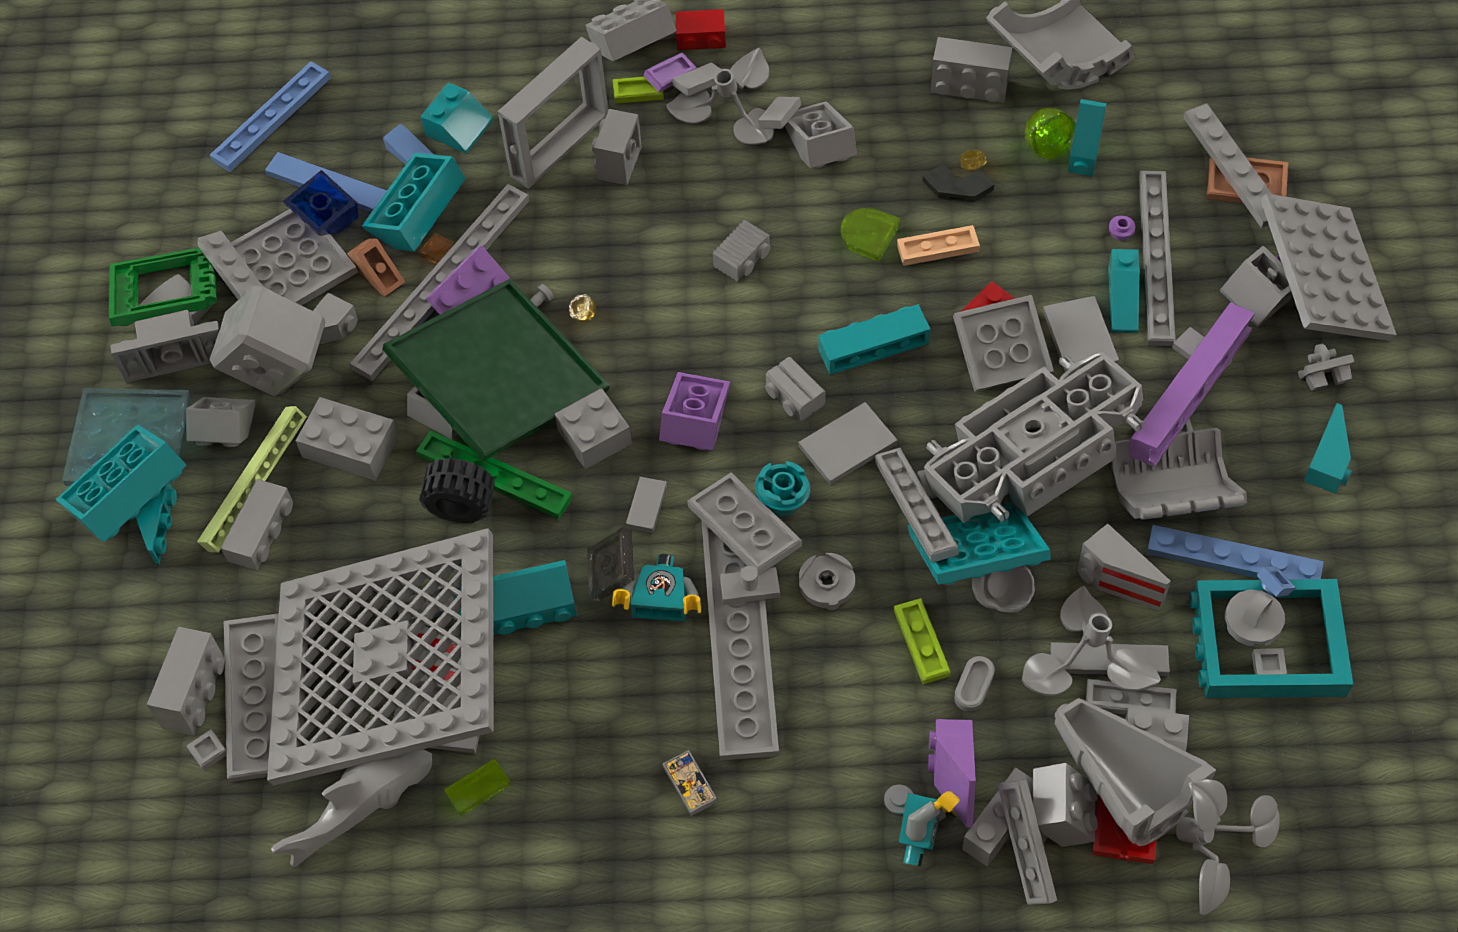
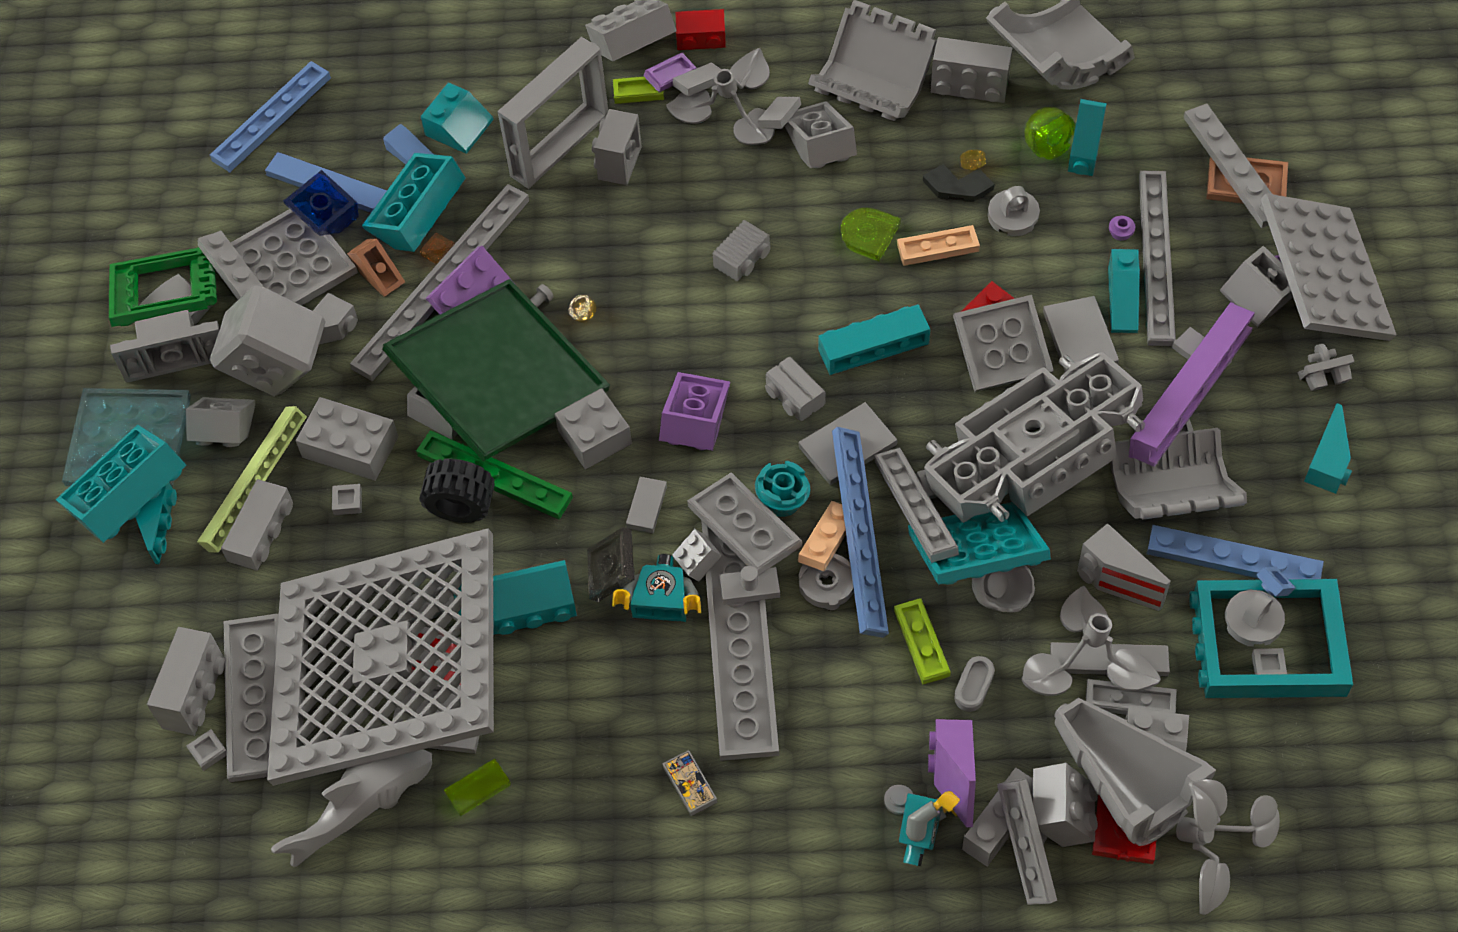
none -> light grey plate [332,484,362,515]
none -> light grey piece [672,529,722,581]
none -> light nougat plate [798,501,846,571]
none -> light grey hinge [808,0,937,121]
none -> medium blue tile [832,427,889,638]
none -> light grey tile [987,186,1040,236]

